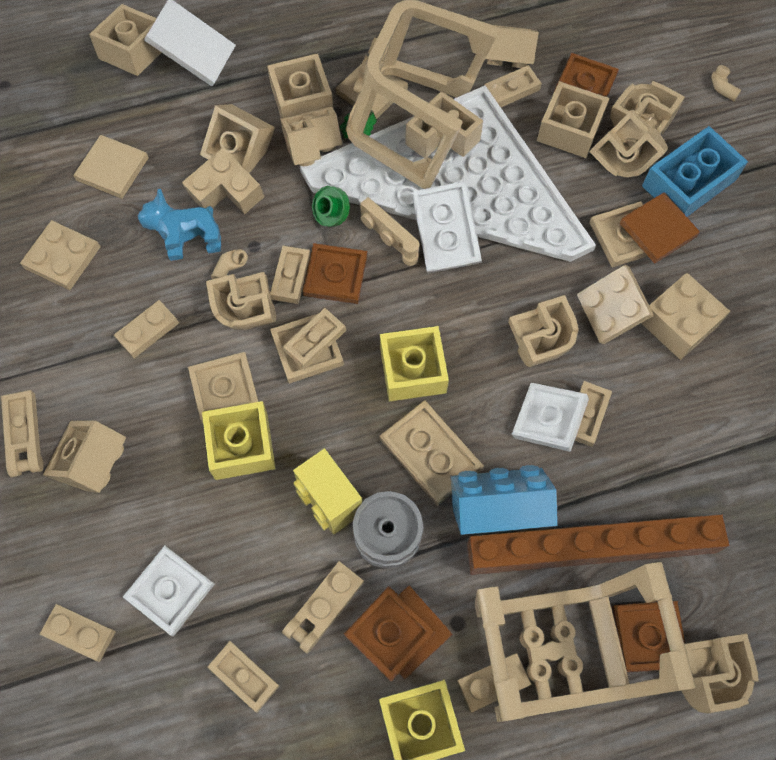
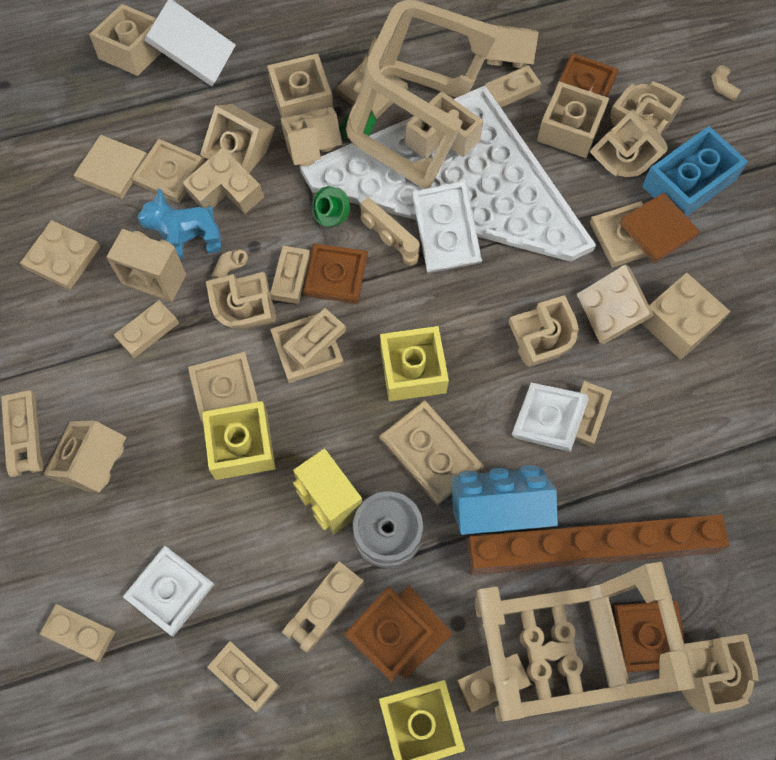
none -> tan brick [106,229,186,302]
none -> tan tile [131,139,205,203]

